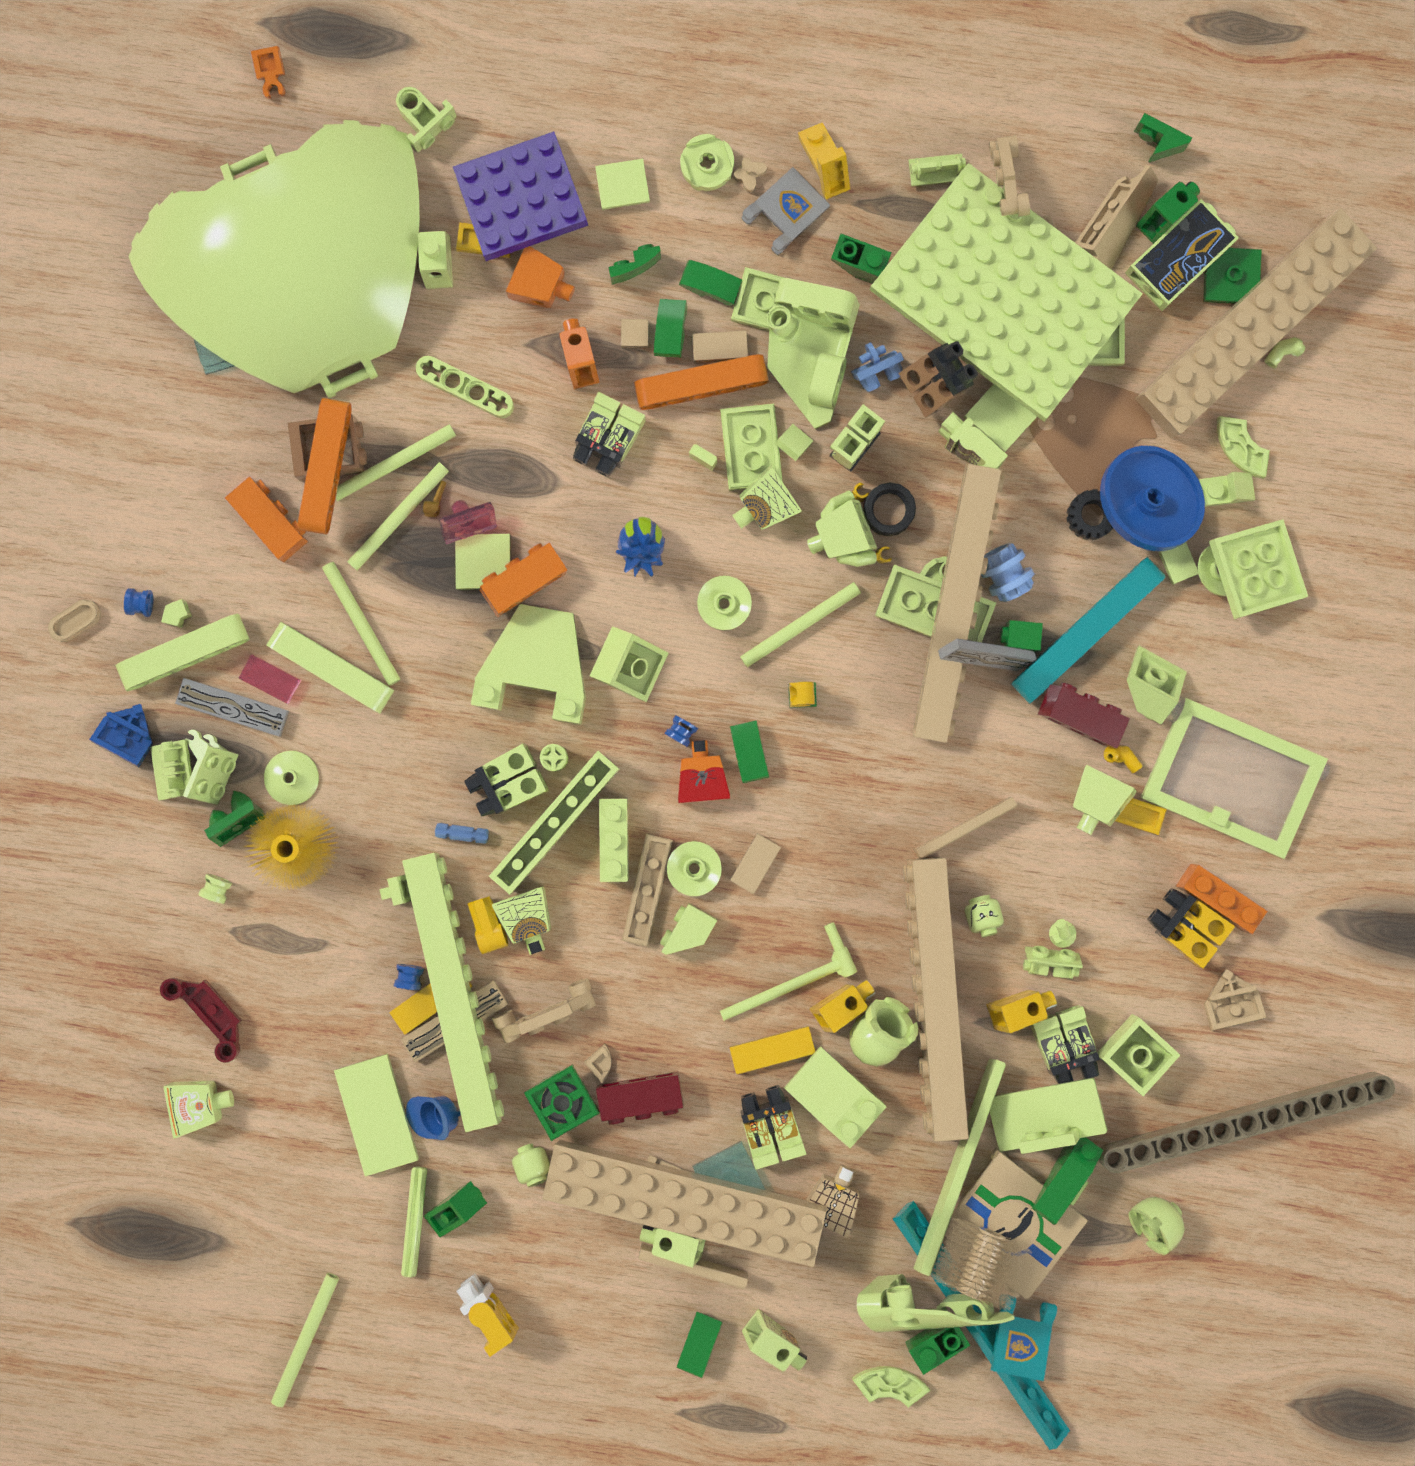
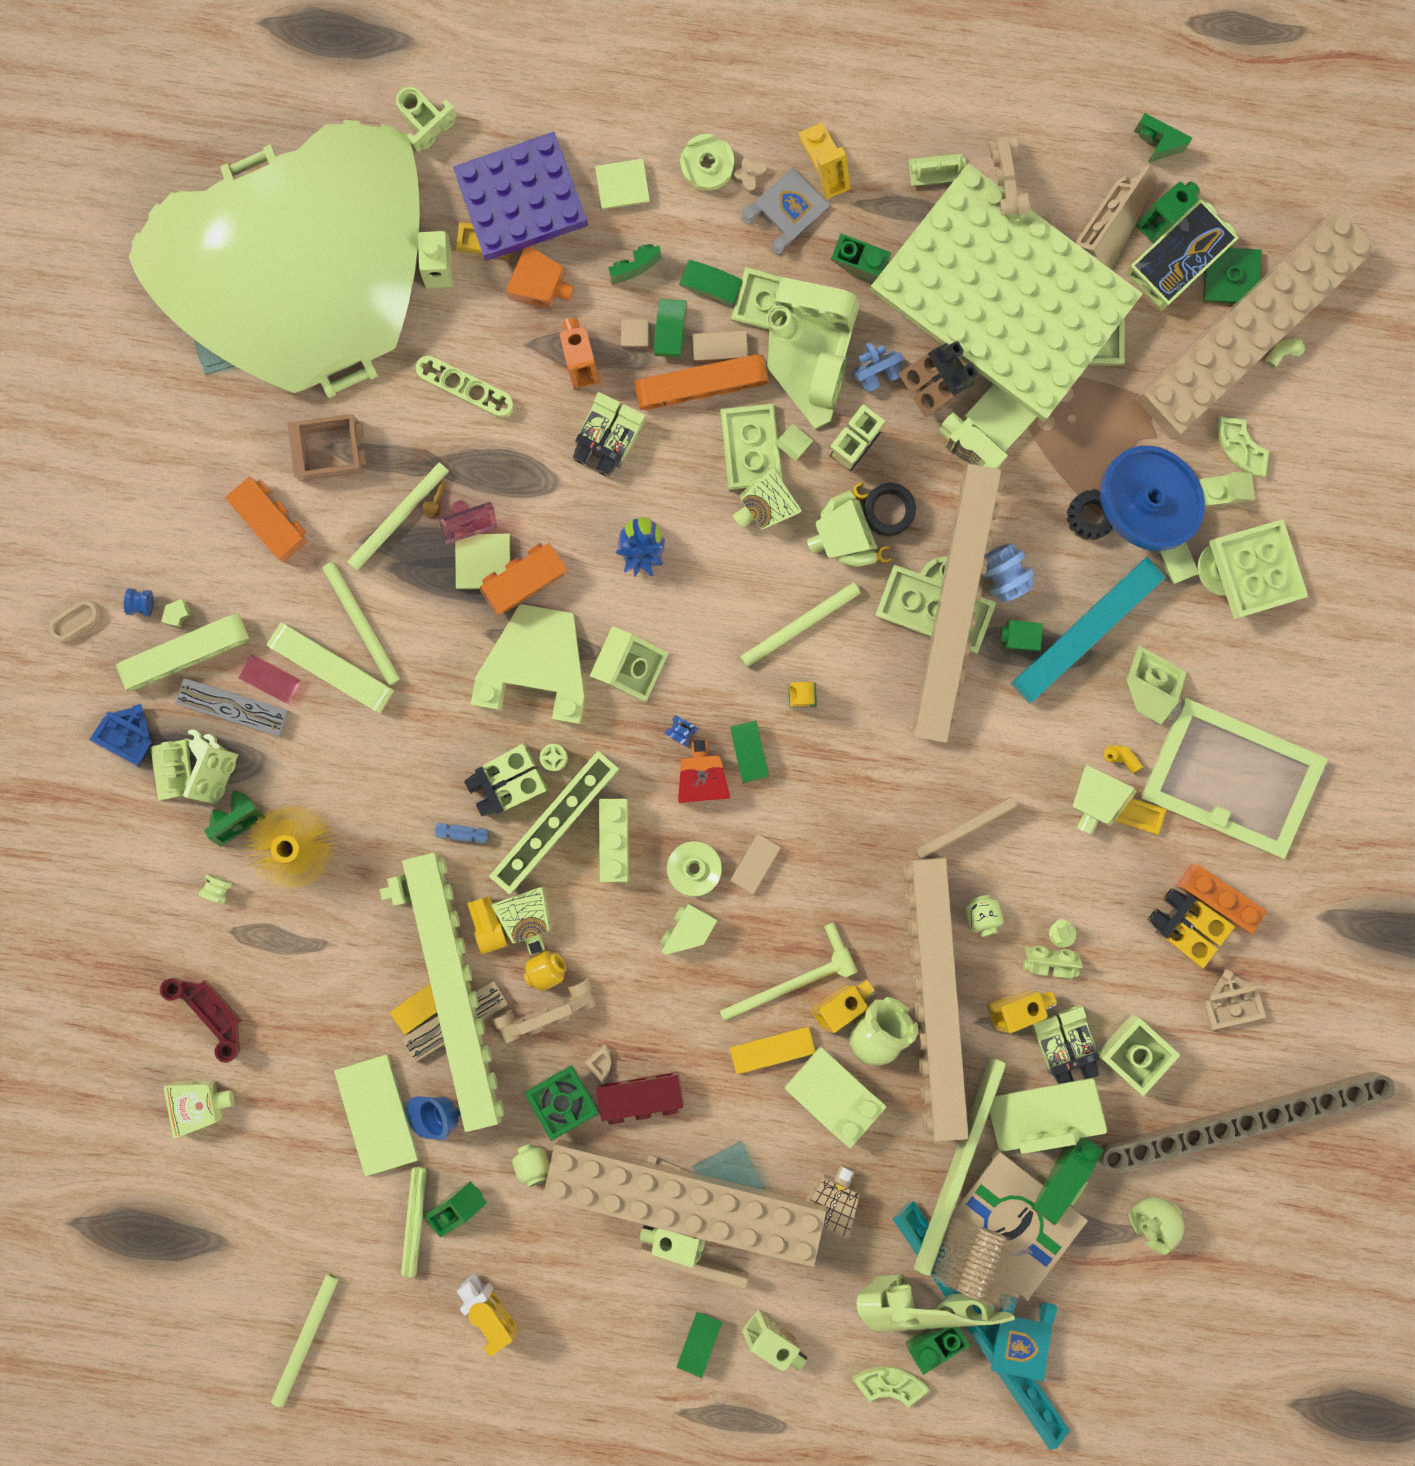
orange plate [251,46,285,99] -> none
yellowish green dish [264,751,319,805] -> none
orange beam [298,398,352,535] -> none
yellowish green piece [336,424,456,501] -> none
blue wheel [394,964,424,990] -> none
tan tile [622,834,673,947] -> none
yellowish green tile [689,444,717,471] -> none
yellowish green dish [697,576,752,630] -> none
hips [741,1085,807,1170] -> none
light grey tile [938,639,1036,671] -> none
dark red brick [1037,682,1130,749] -> none
none -> yellow head [524,951,566,992]

